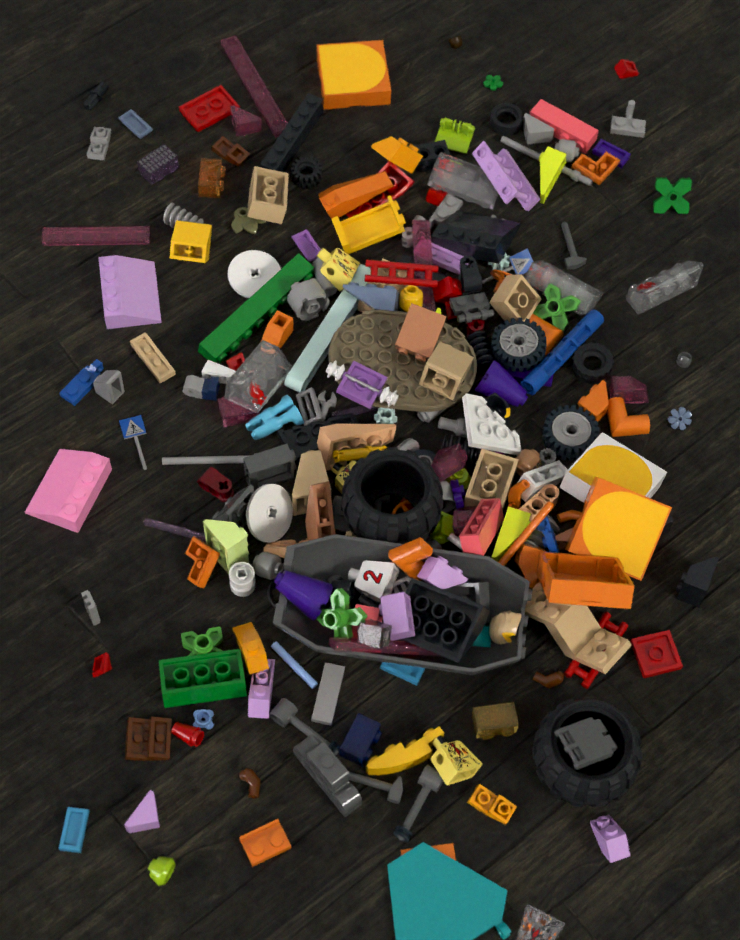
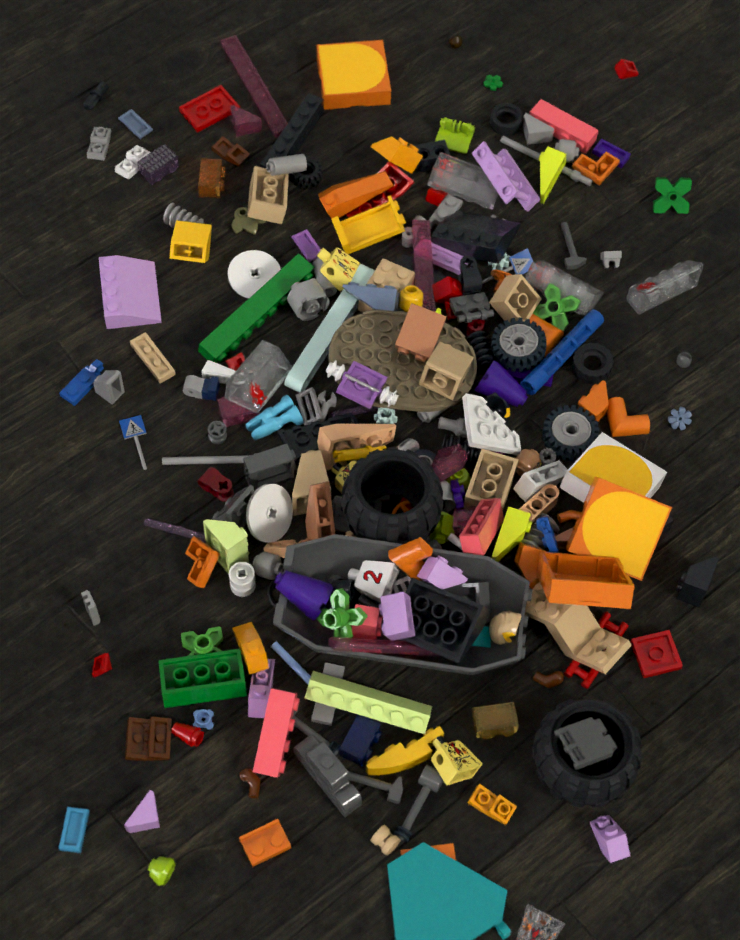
bright pink slope [25,449,112,533] -> none
clear pink tile [42,226,150,246] -> none
orange slope [259,310,294,357] -> none
clear smoke brick [357,619,392,649] -> none
red bar [364,260,438,288] -> none
dark azure tile [380,662,425,686] -> none
orange bar [498,501,554,566] -> none
orange arm [507,479,530,509] -> none
clear pink slope [609,376,648,403] -> none
light grey plate [610,100,646,138] -> none
none -> white slope [115,145,151,179]
none -> dark grey wheel [207,421,227,445]
none -> coral brick [253,688,300,777]
none -> light grey brick [266,154,307,176]
none -> yellowish green brick [305,671,432,734]
none -> tan wheel [371,825,401,856]
none -> light grey tile [600,251,622,268]

